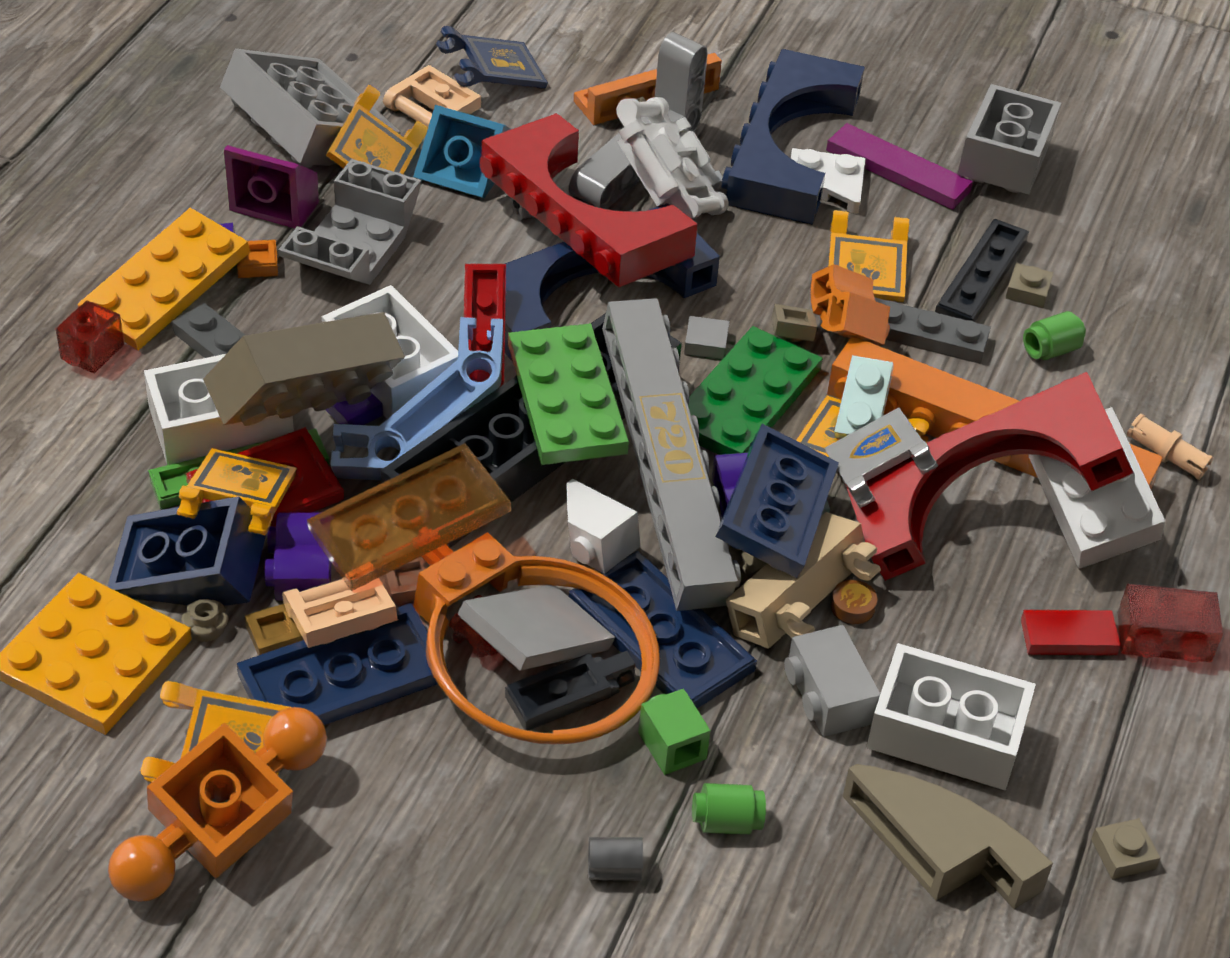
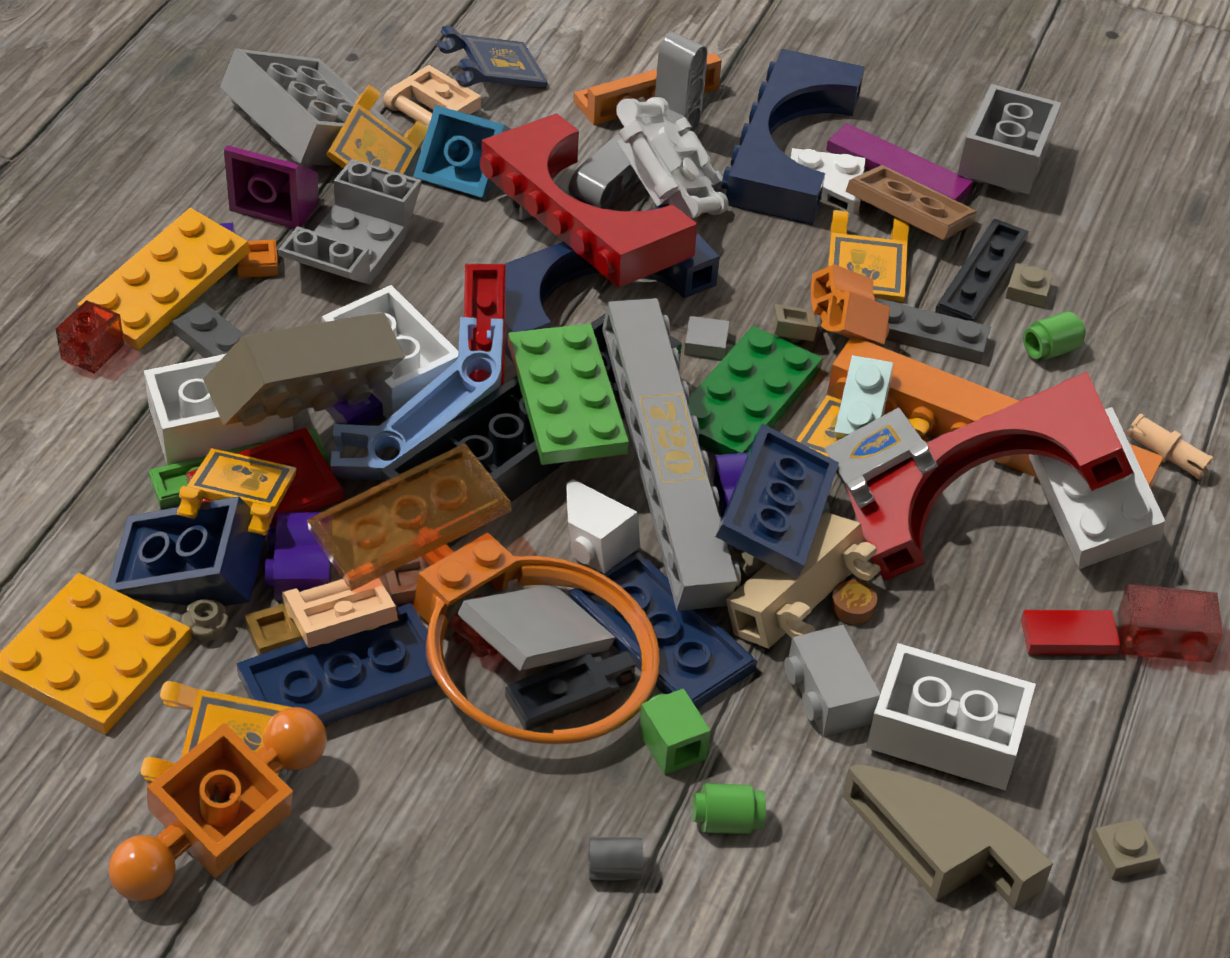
none -> medium nougat tile [845,165,978,240]

